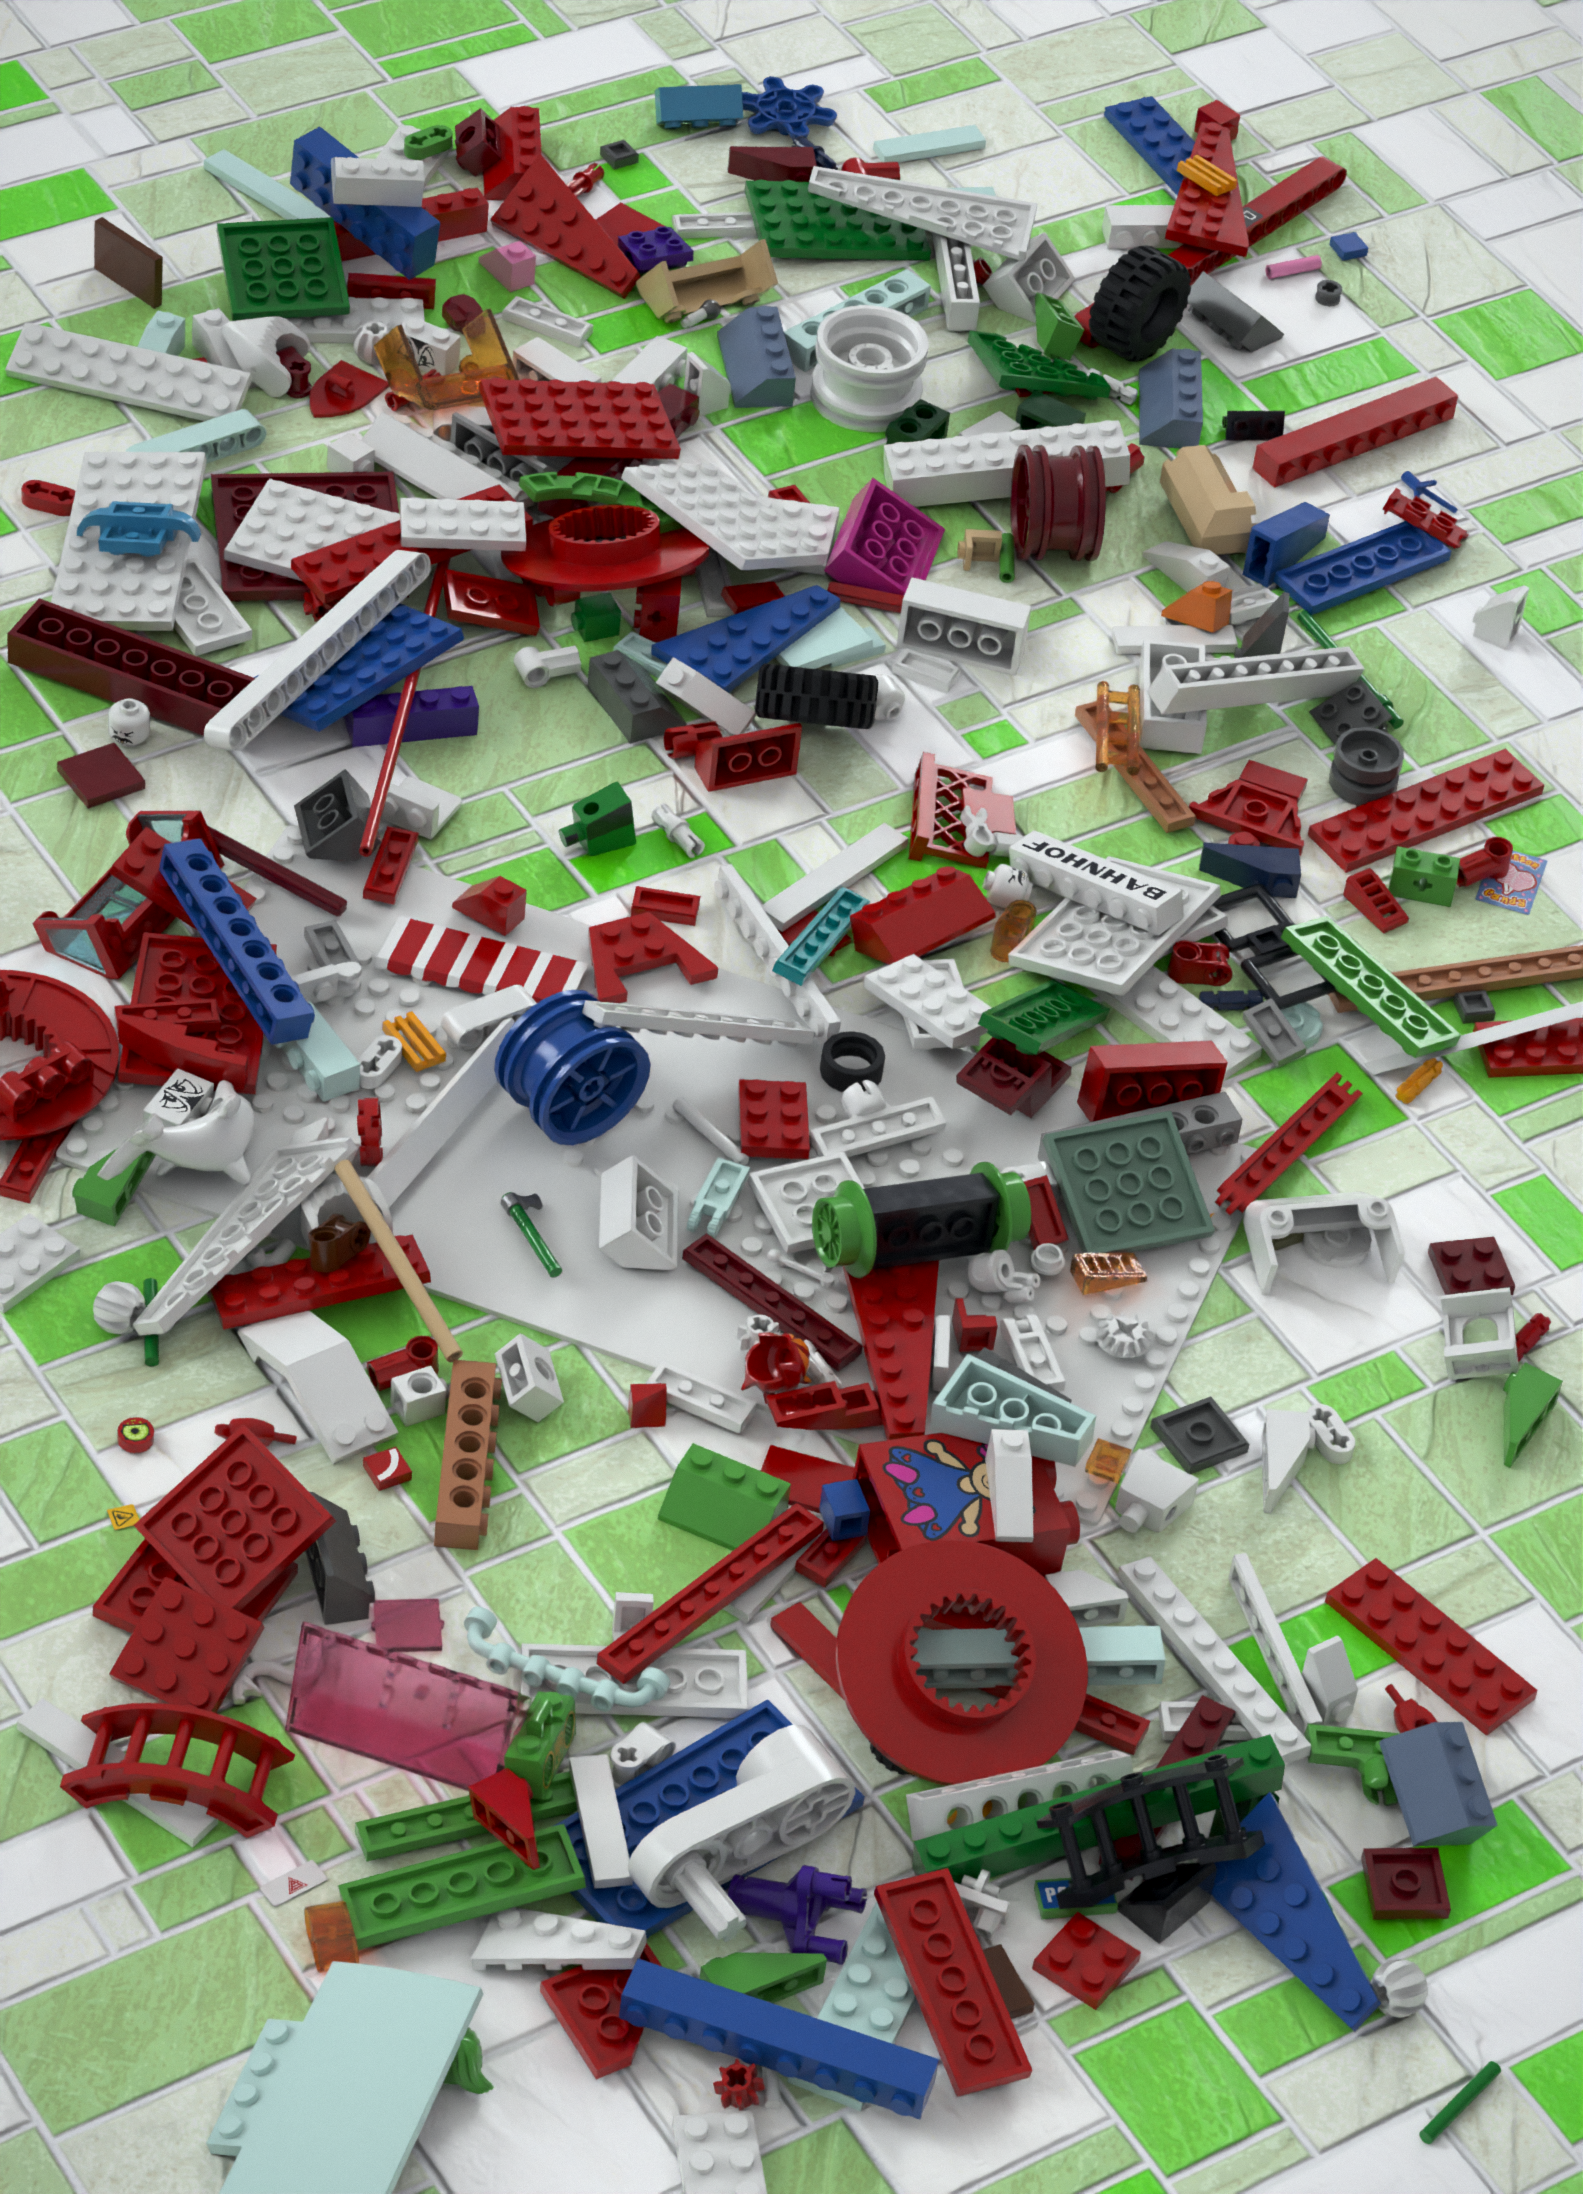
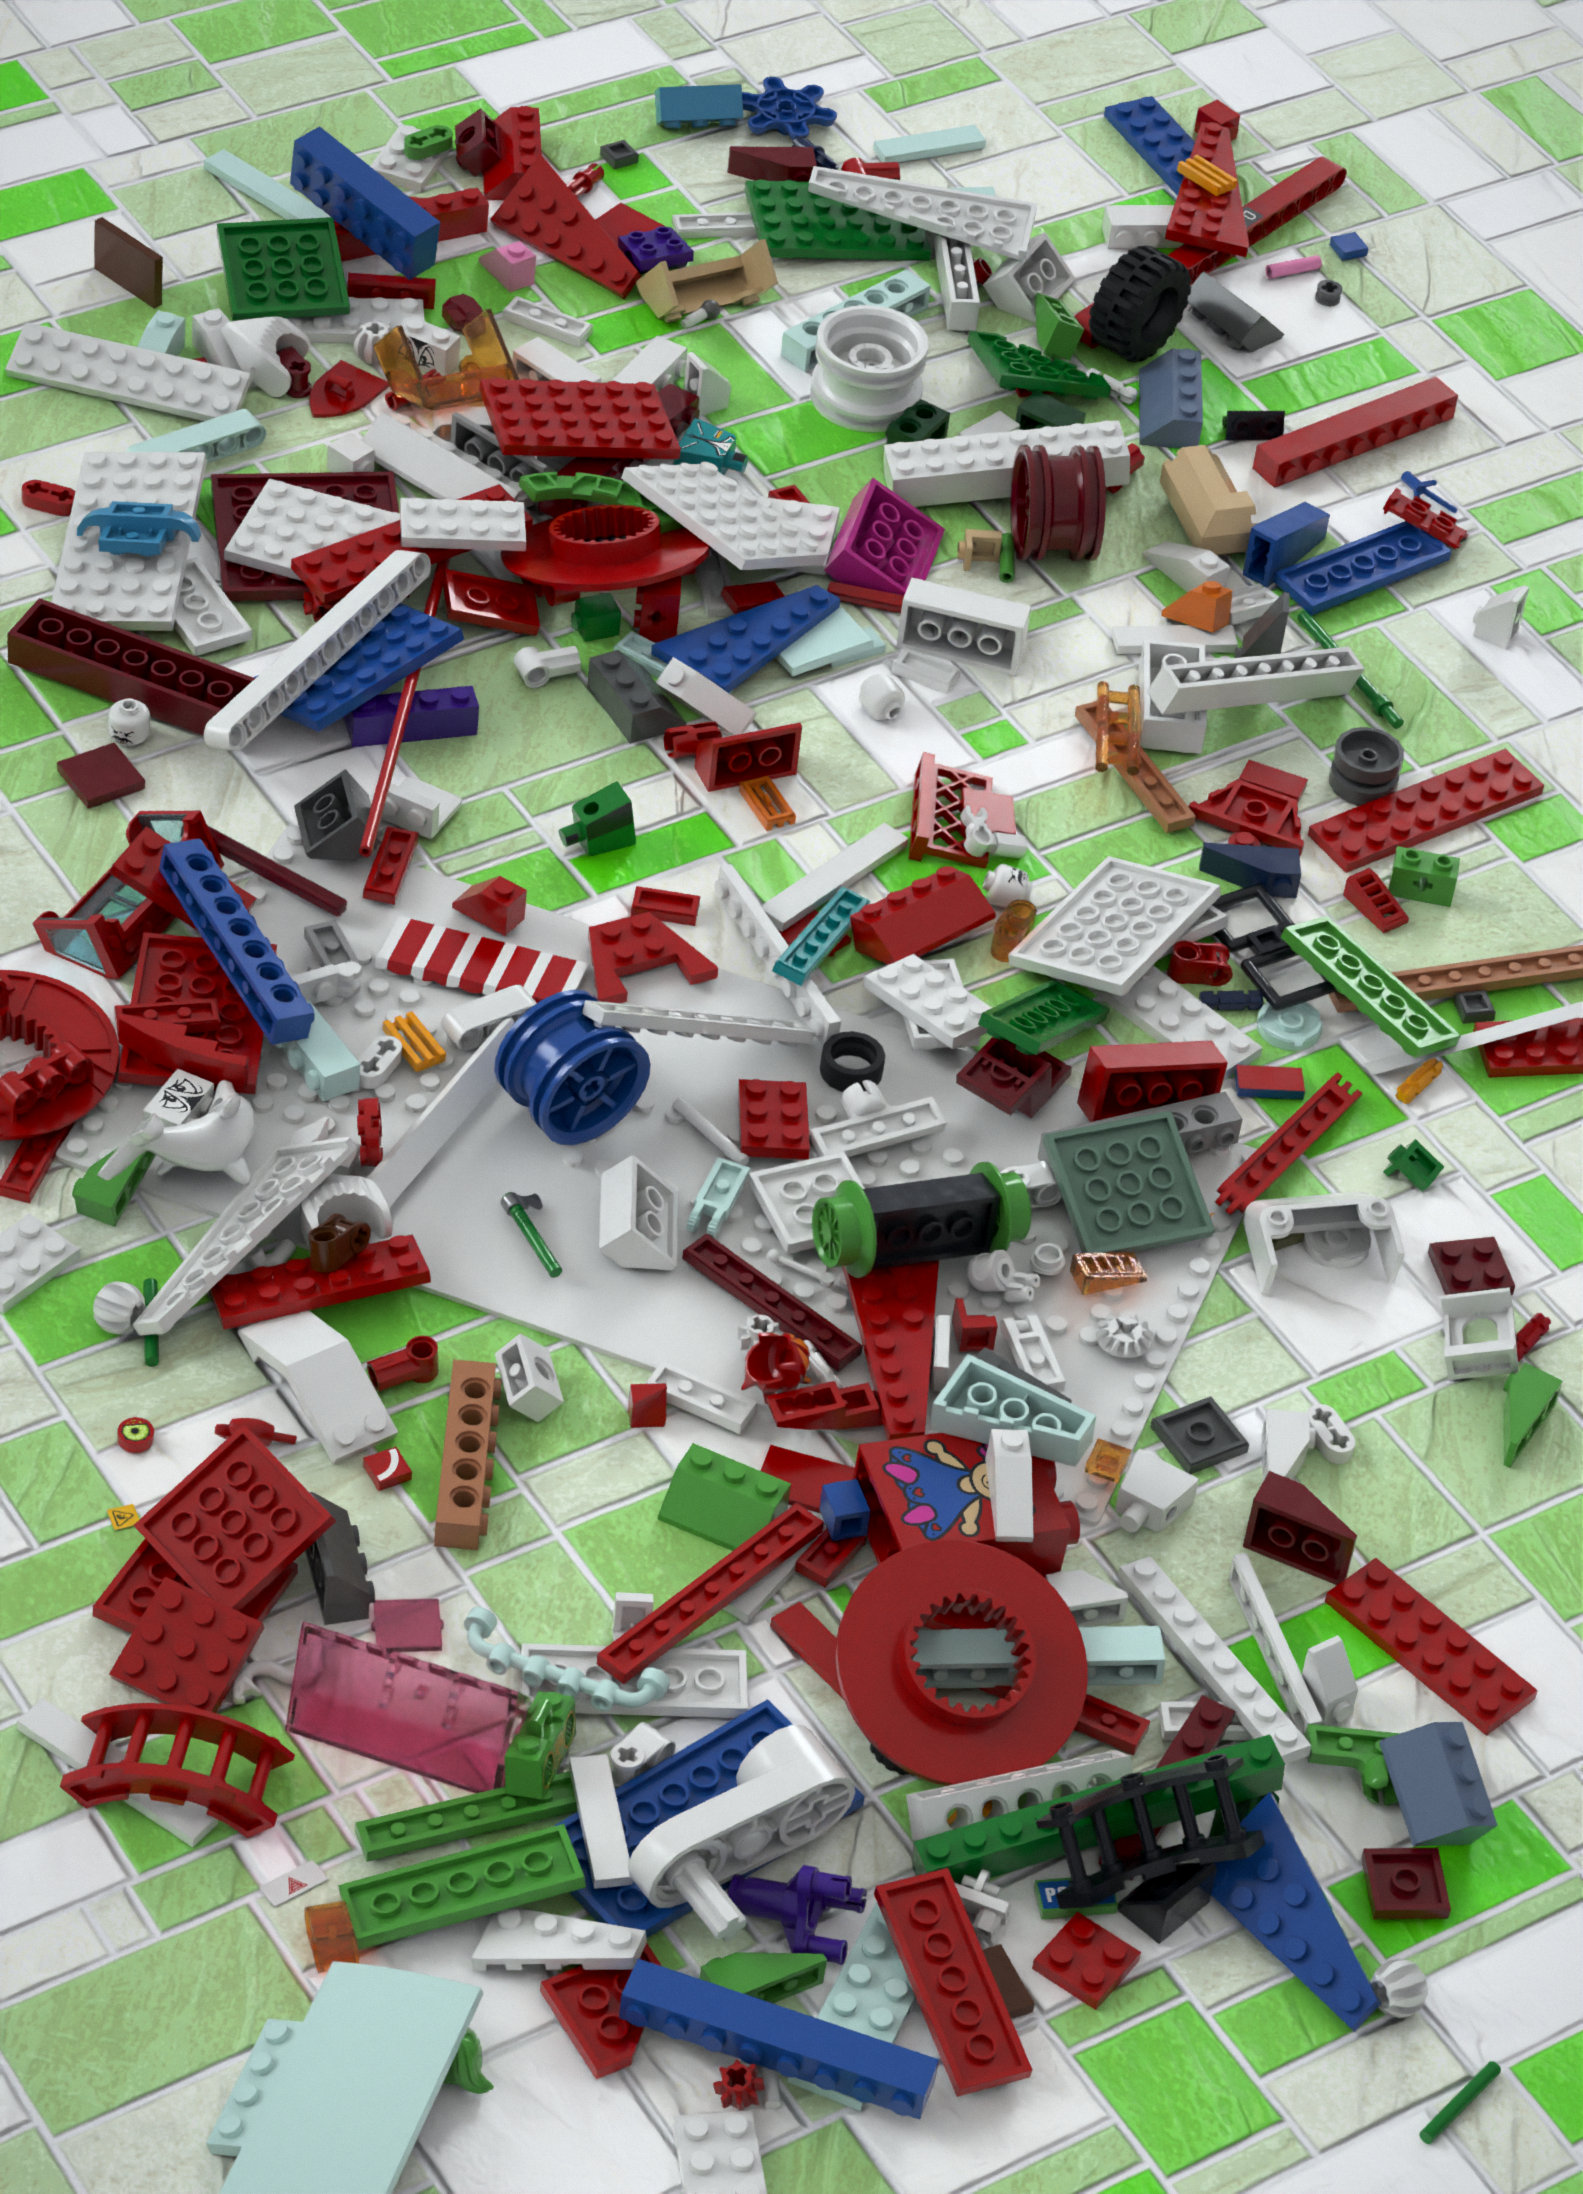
white slope [330,157,425,207] -> none
tan piece [334,1160,463,1362] -> none
white brick [390,1366,449,1427] -> none
red slope [468,1768,540,1870] -> none
white pin [651,804,705,858] -> none
sand blue slope [717,306,796,408] -> none
black tyre [755,663,879,729] -> none
white brick [1008,830,1184,936] -> none
red tile [1024,1175,1069,1250] -> none
light grey plate [1243,998,1306,1068] -> none
dark grey hinge [1309,679,1393,745] -> none
red hand [1385,1684,1438,1733] -> none
red piece [1456,837,1513,887] -> none
sticker [1475,851,1548,915] -> none
none -> teal torso [673,418,748,475]
none -> orange tile [739,776,796,831]
none -> red tile [1234,1065,1305,1099]
none -> dark red slope [1243,1471,1357,1585]
none -> green bracket [1383,1139,1444,1192]

